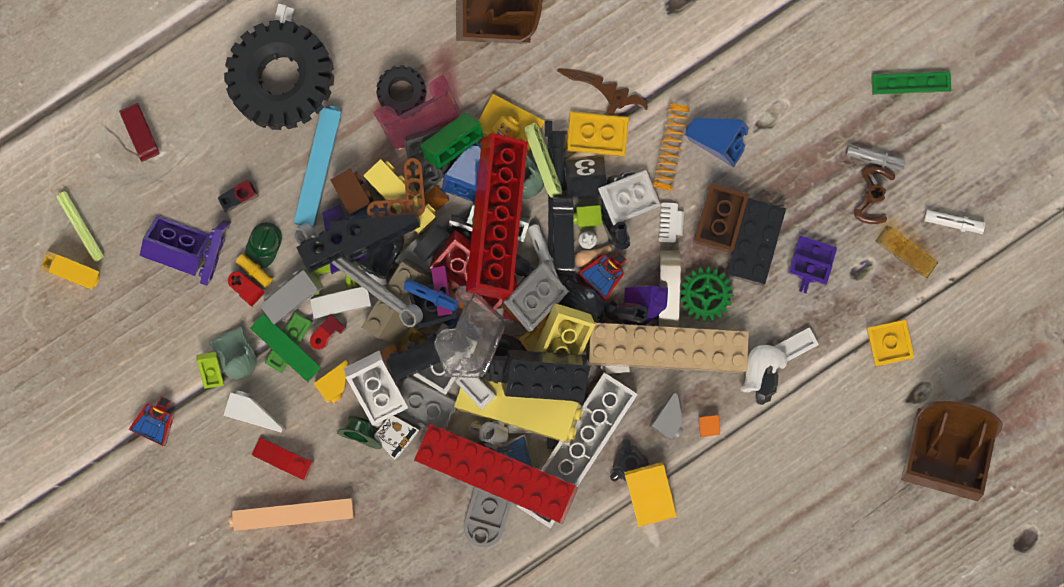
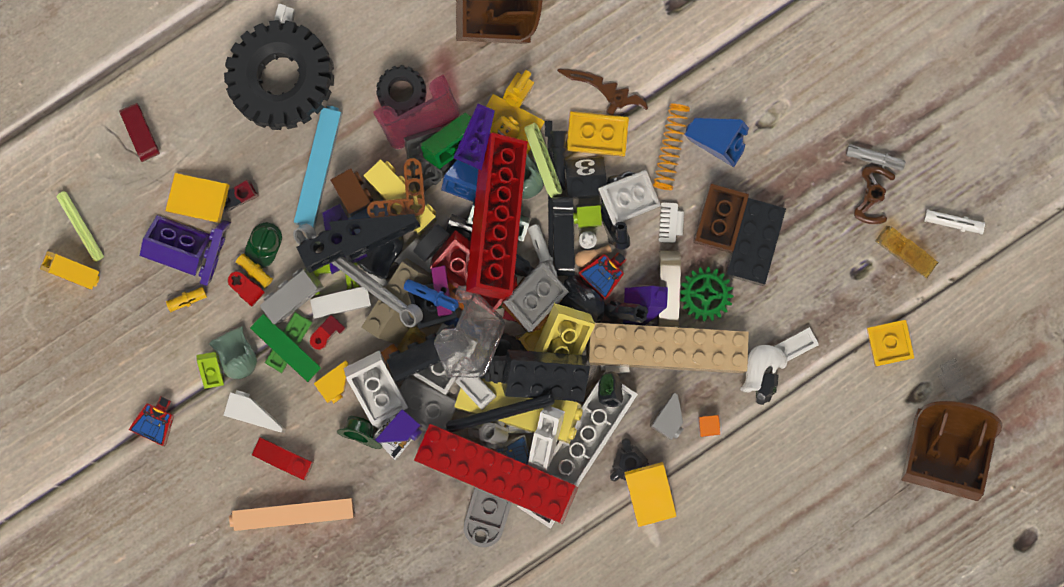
orange slope [424,185,449,211] -> none
dark purple plate [787,236,838,294] -> none
green tile [871,71,951,95] -> none
none -> yellow tile [165,173,230,223]
none -> yellow pin [166,286,207,313]
none -> dark purple slope [375,409,422,443]
none -> black axle [446,394,555,432]
none -> dark purple wing [453,104,495,170]
none -> yellow brick [503,70,535,108]
none -> white slope [528,406,565,472]
none -> black rock [598,371,623,407]

